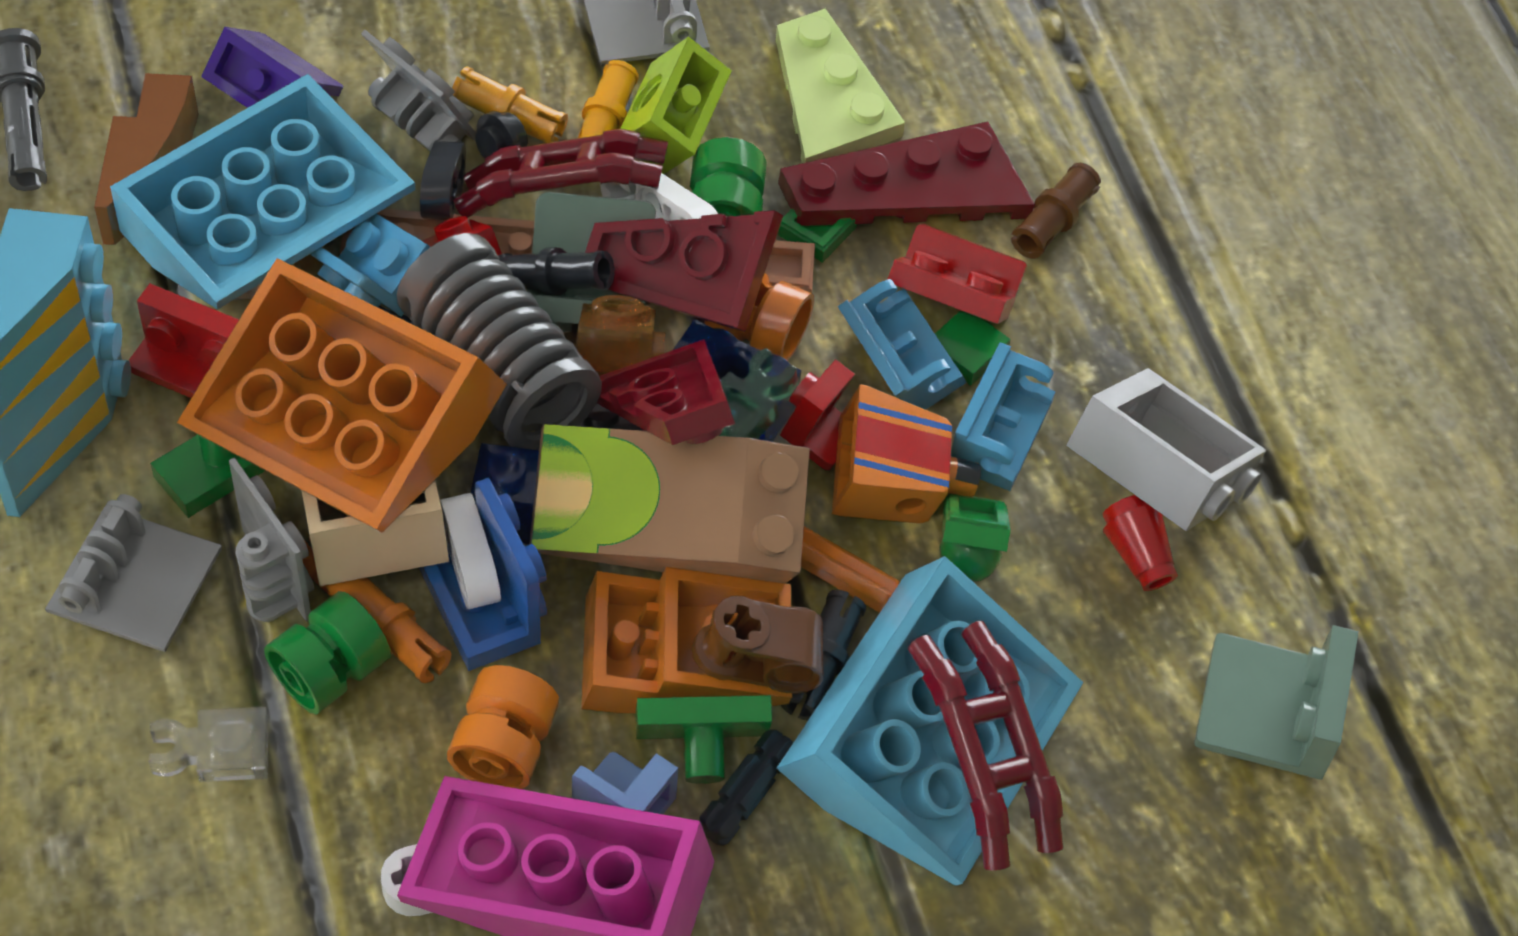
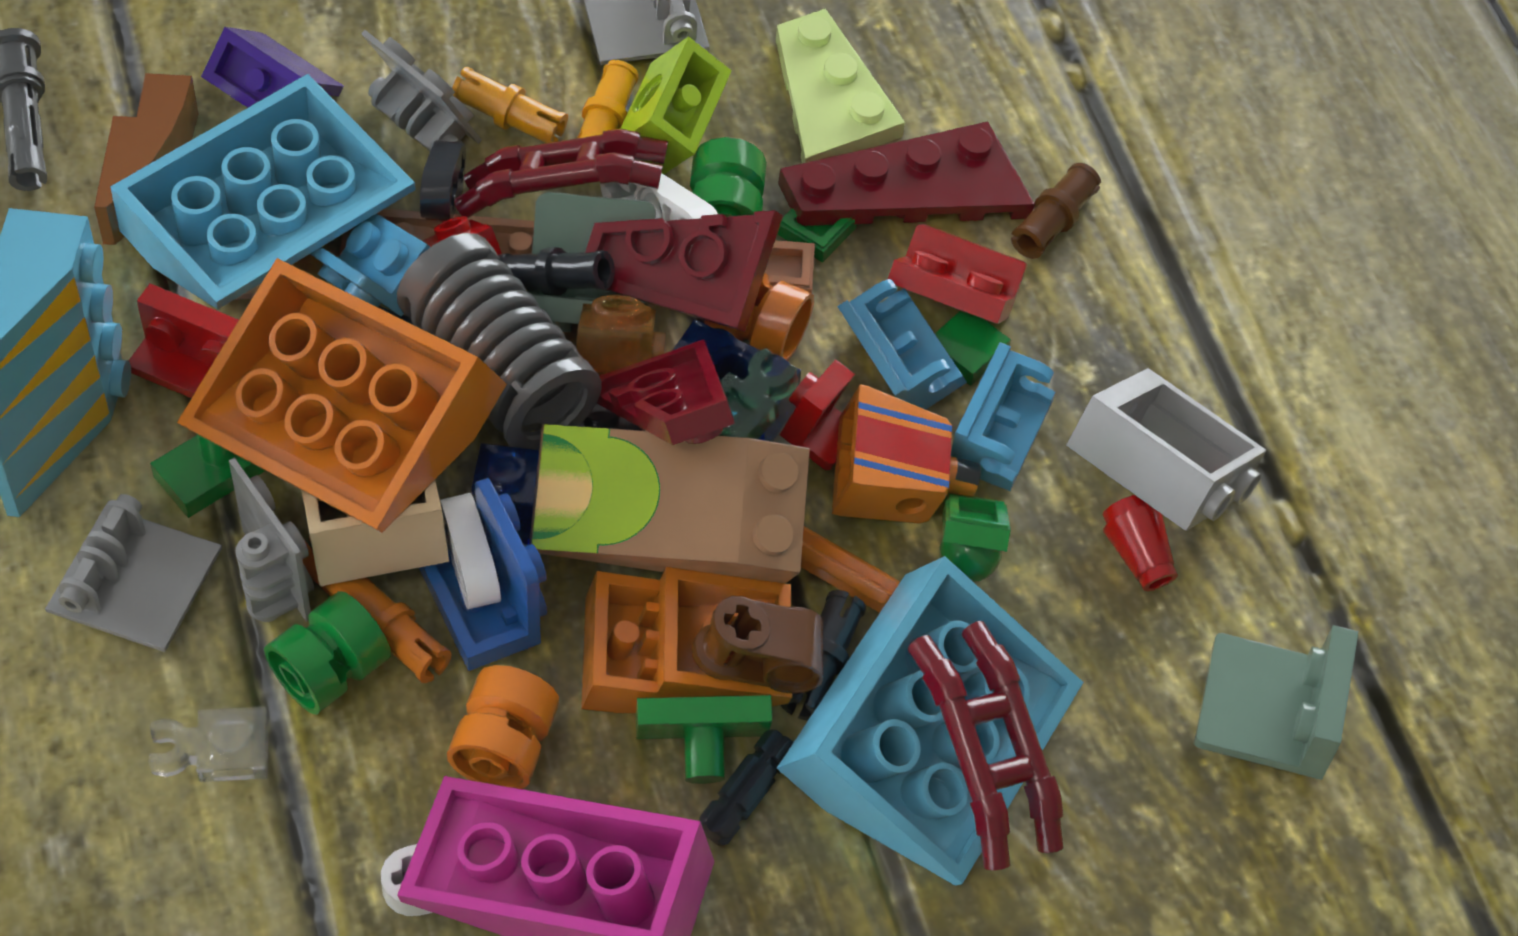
black plate [475,111,528,158] -> none
medium blue panel [572,752,678,814] -> none

